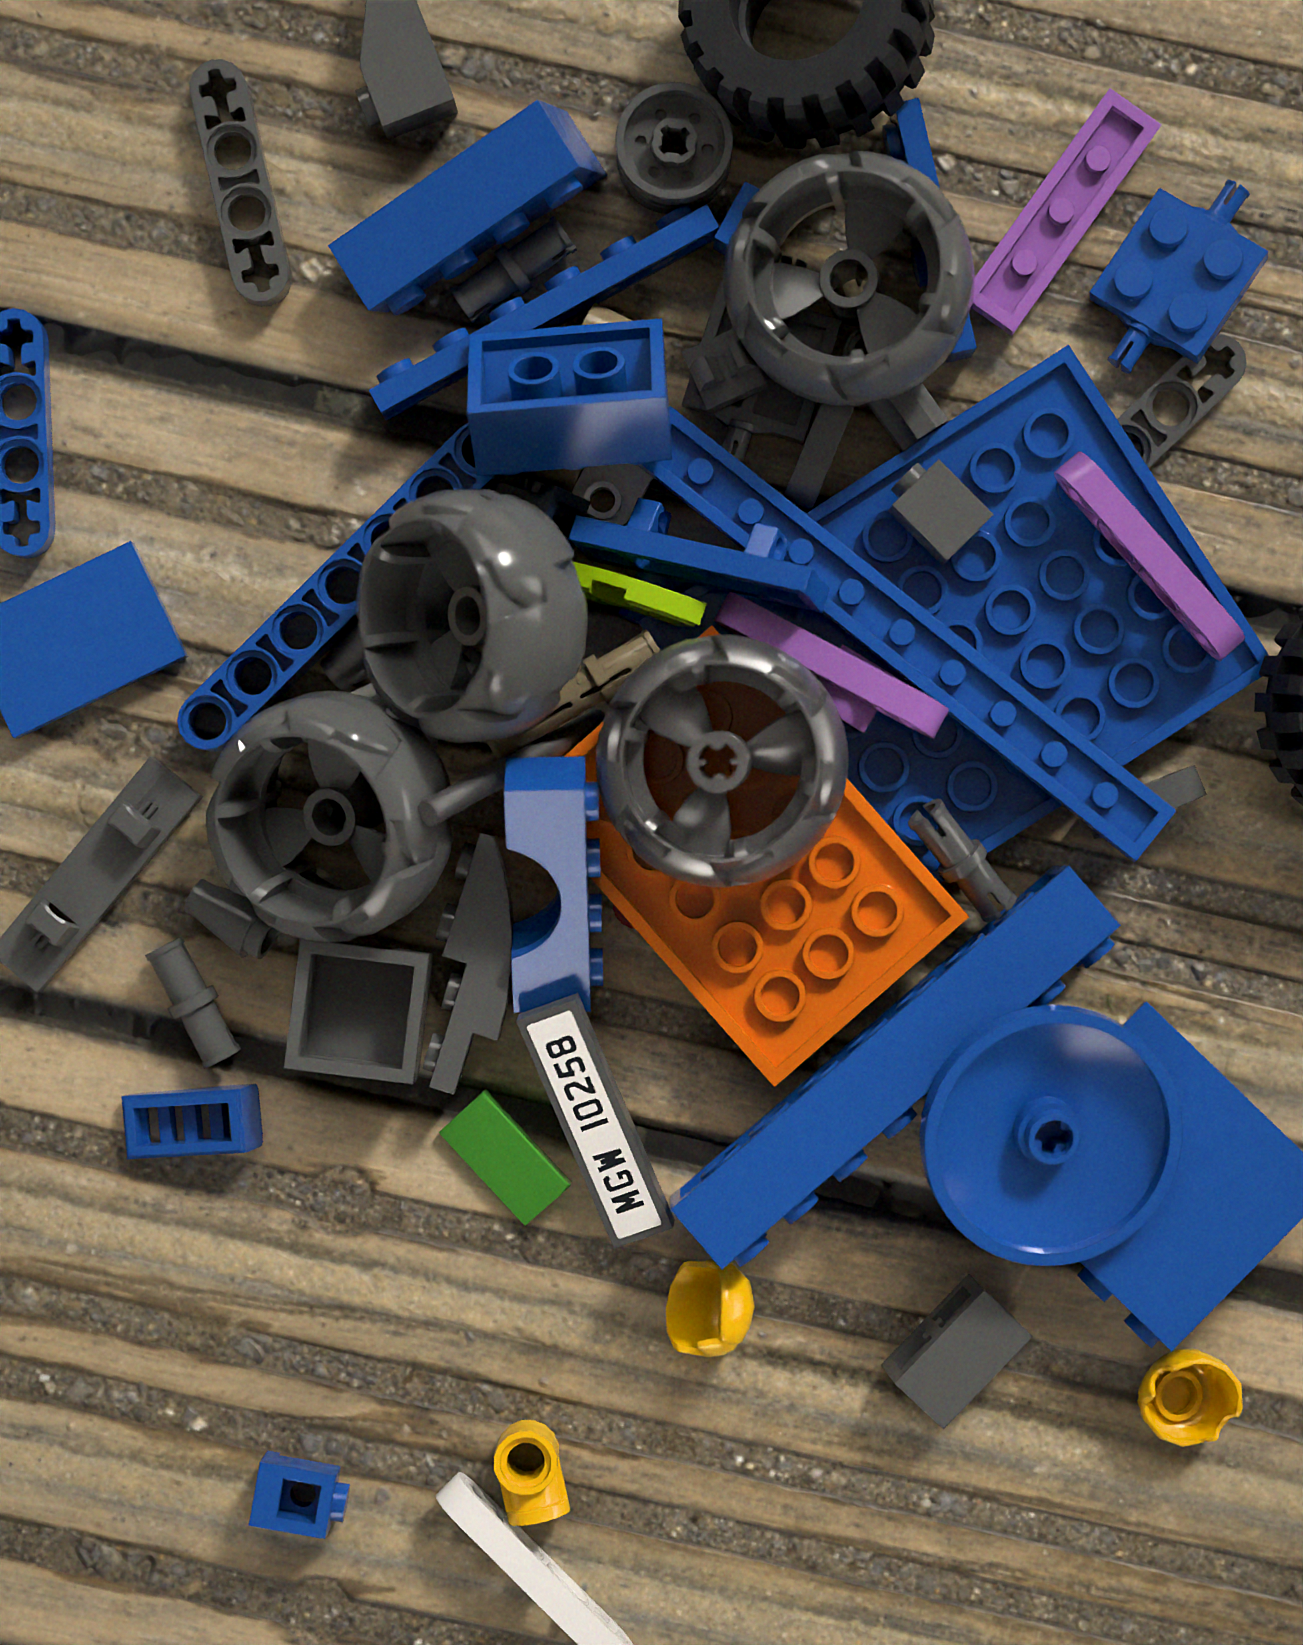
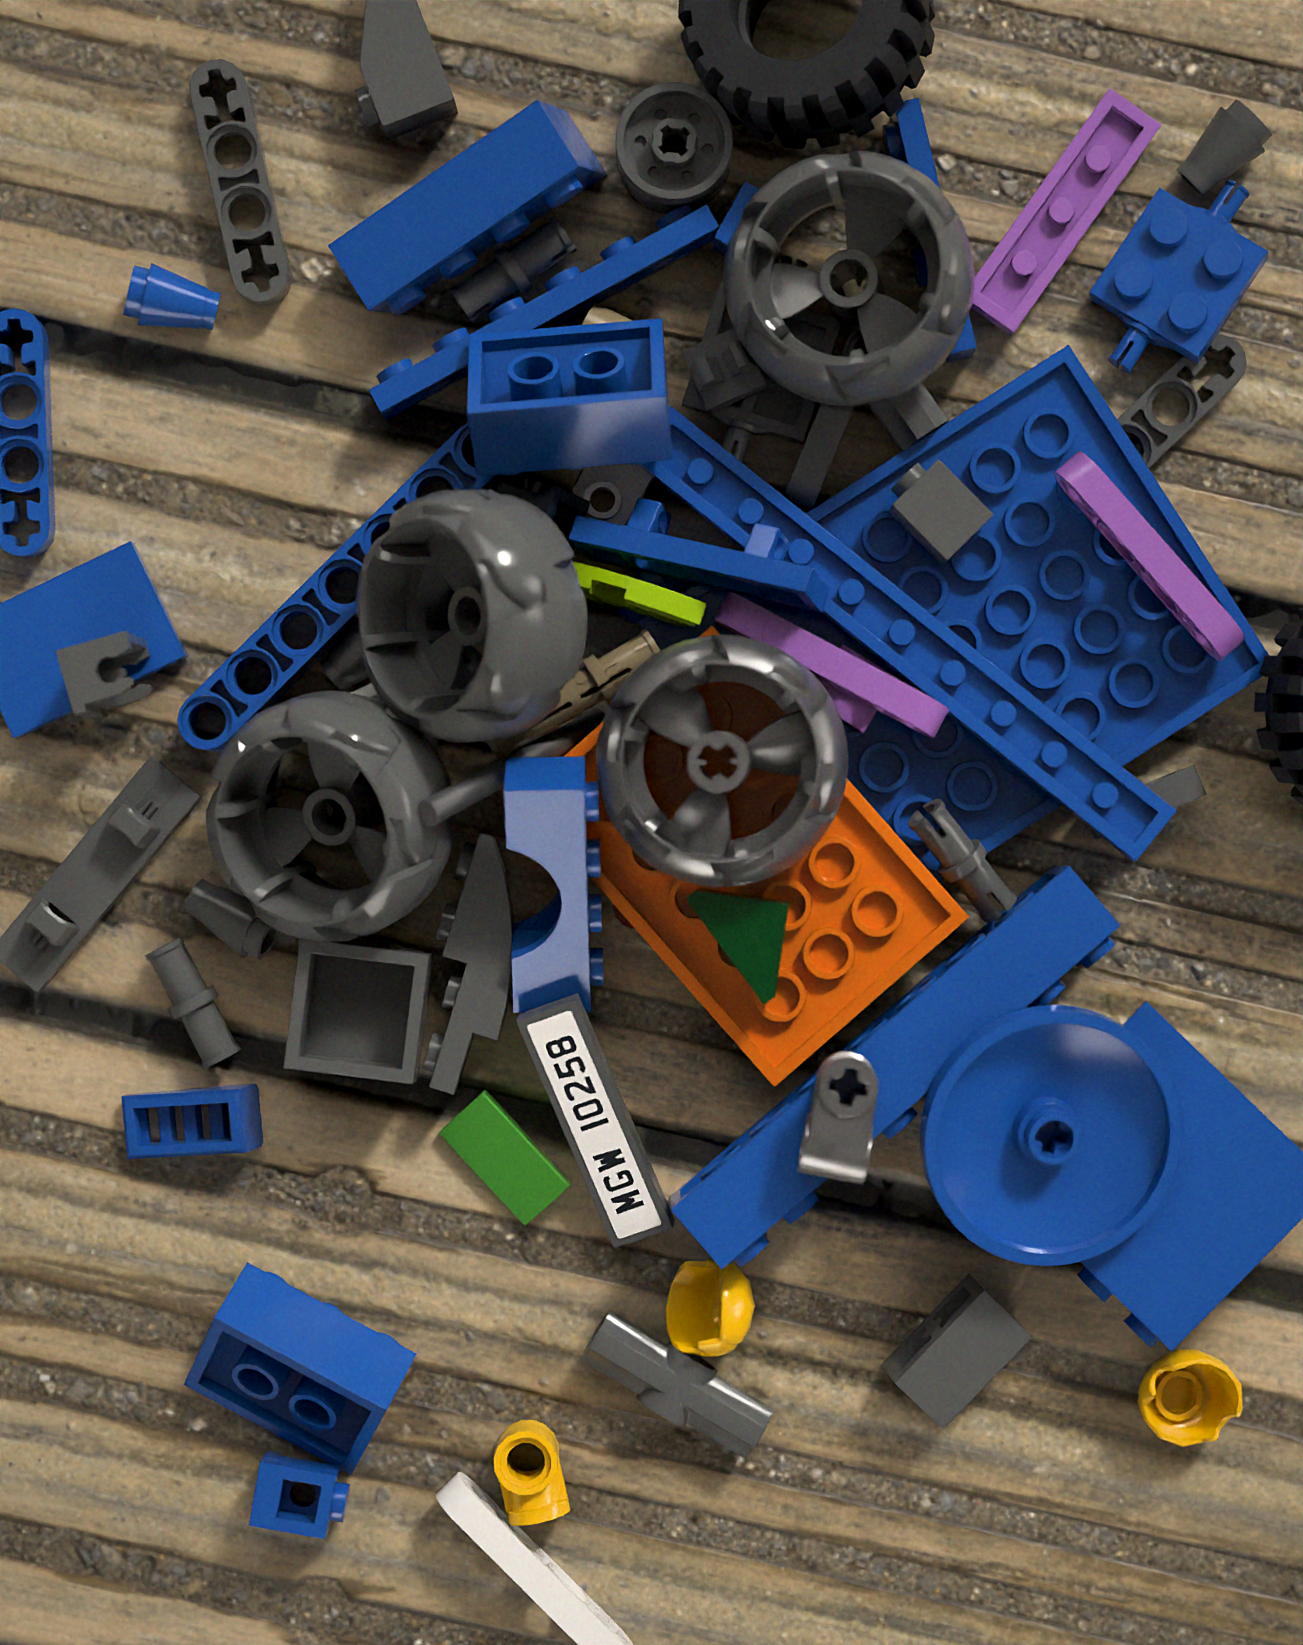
none -> dark grey hinge [56,631,153,720]
none -> blue cone [123,263,221,330]
none -> blue slope [184,1262,417,1475]
none -> dark grey piece [581,1310,774,1459]
none -> dark green slope [686,888,790,1004]
none -> flat silver piece [797,1051,878,1184]
none -> dark grey cone [1176,100,1272,196]

